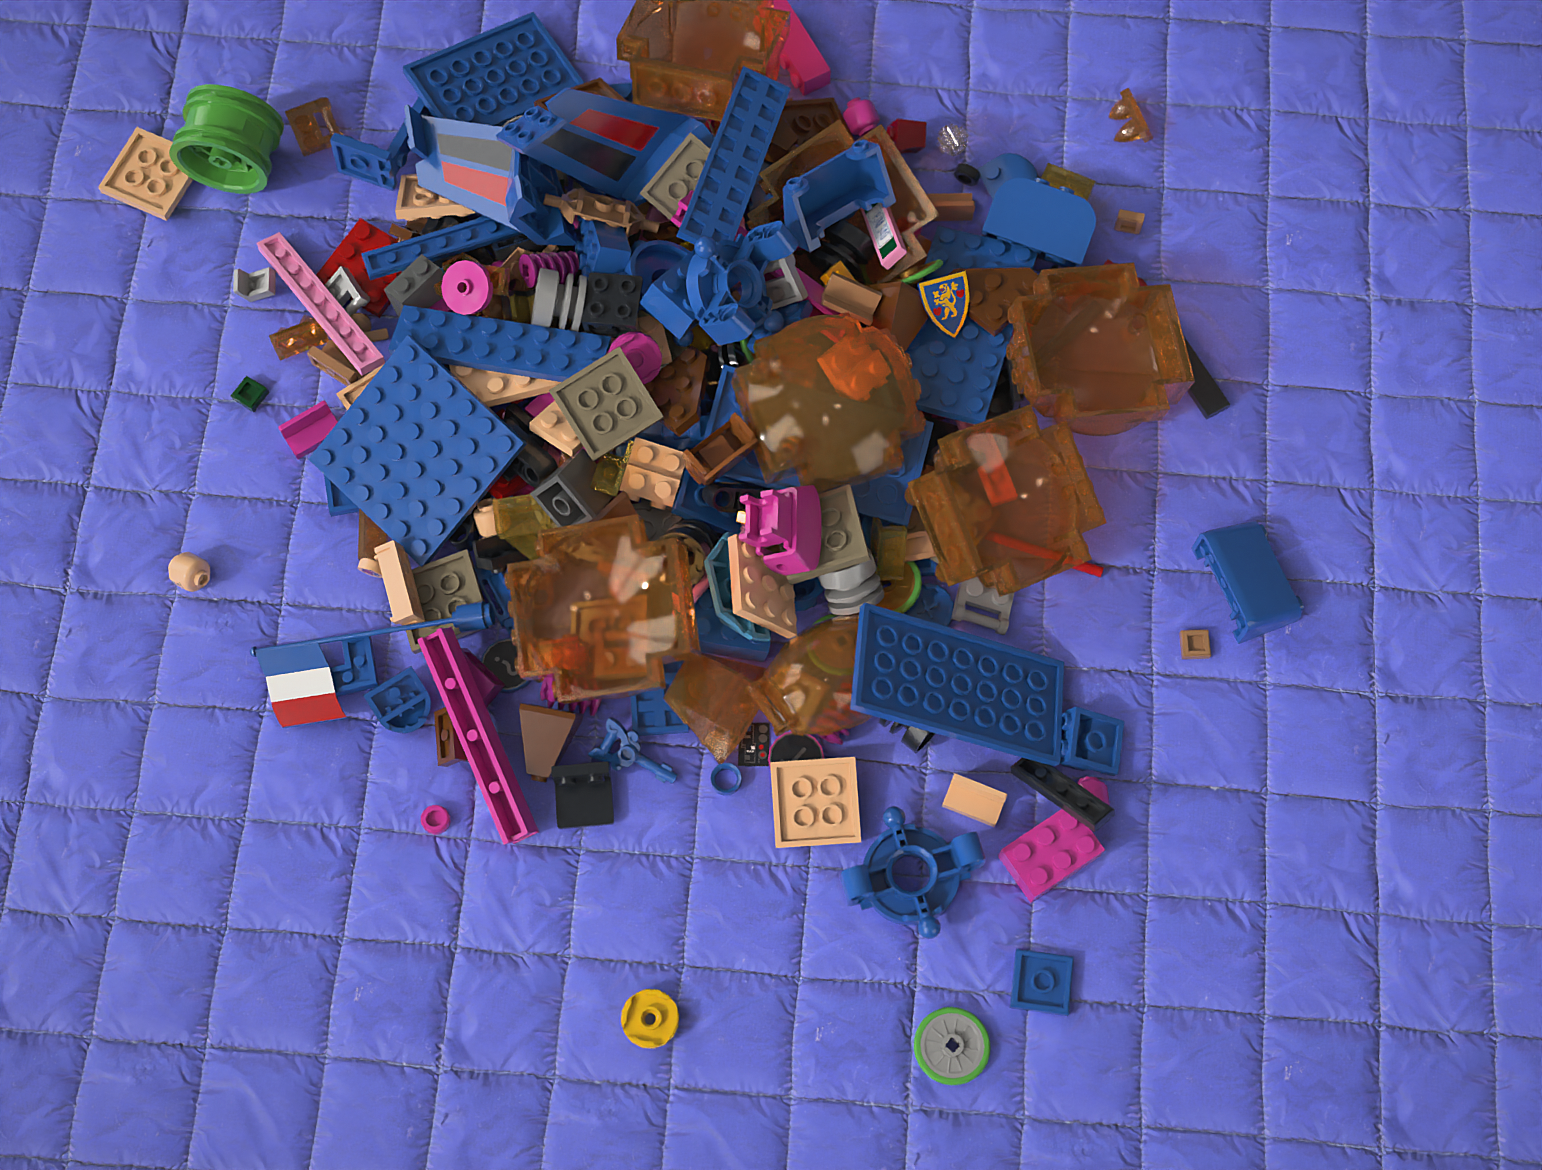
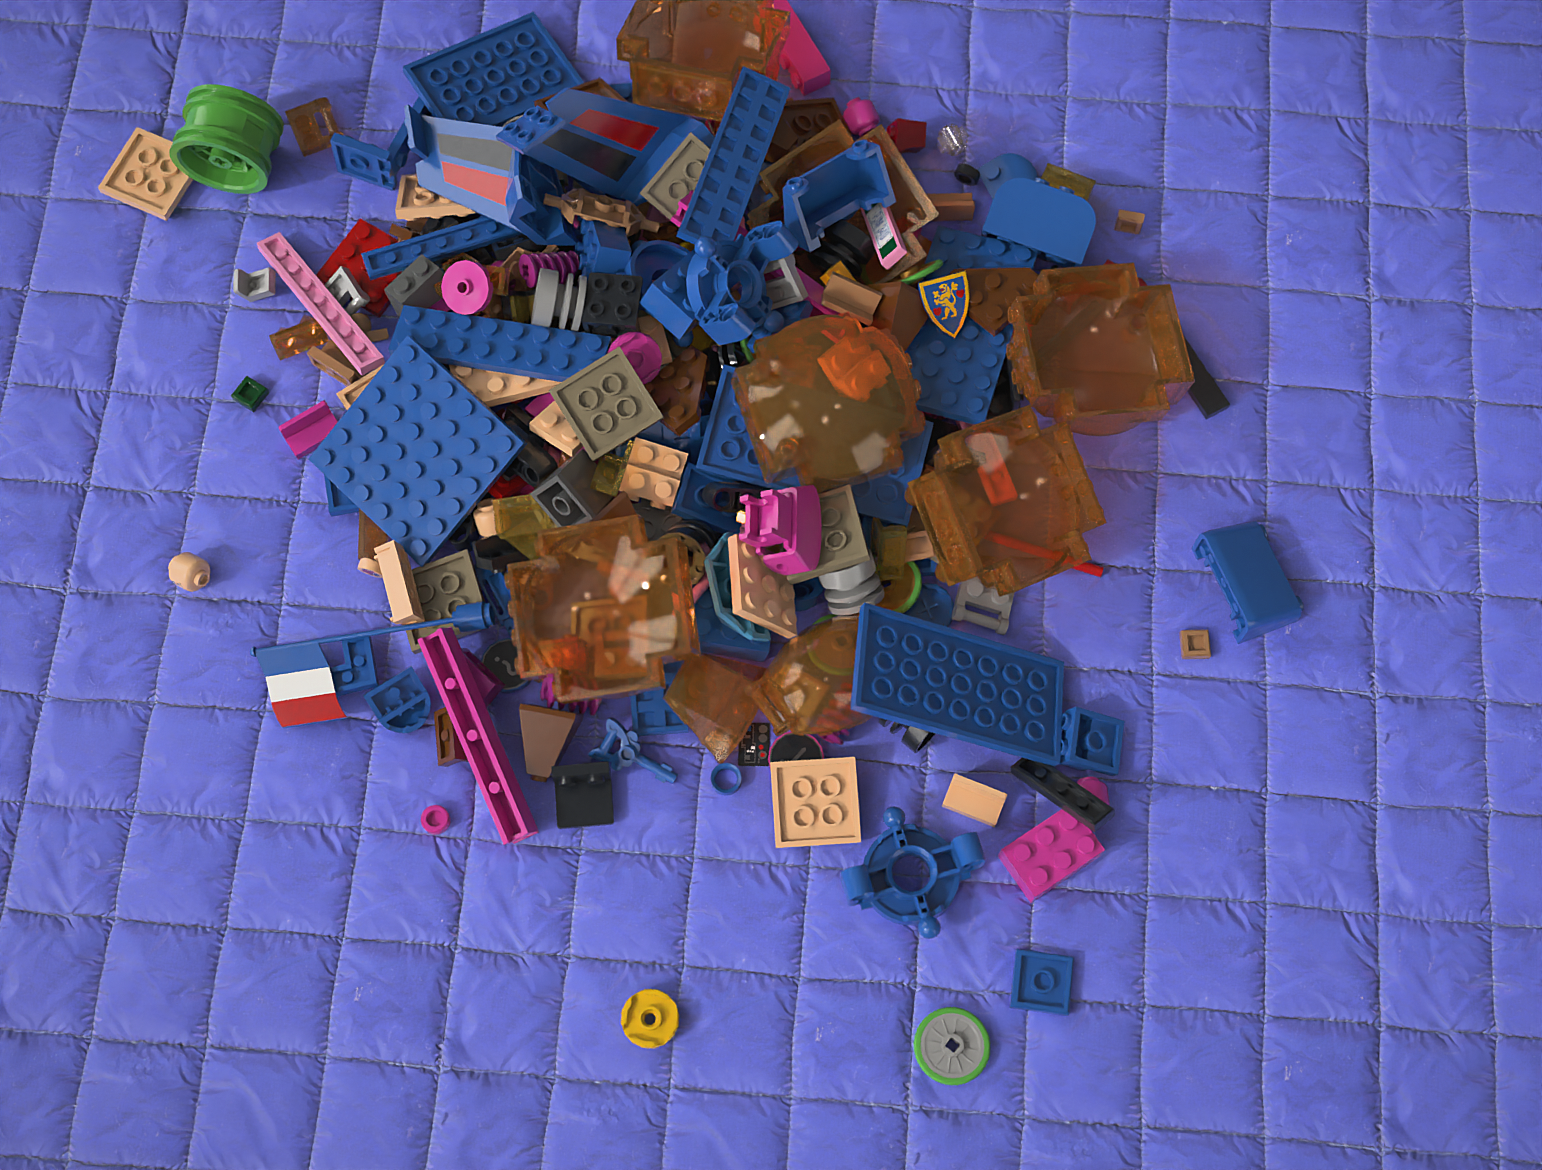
dark orange piece [682,413,758,486] -> none
clear orange tile [1108,87,1153,143] -> none

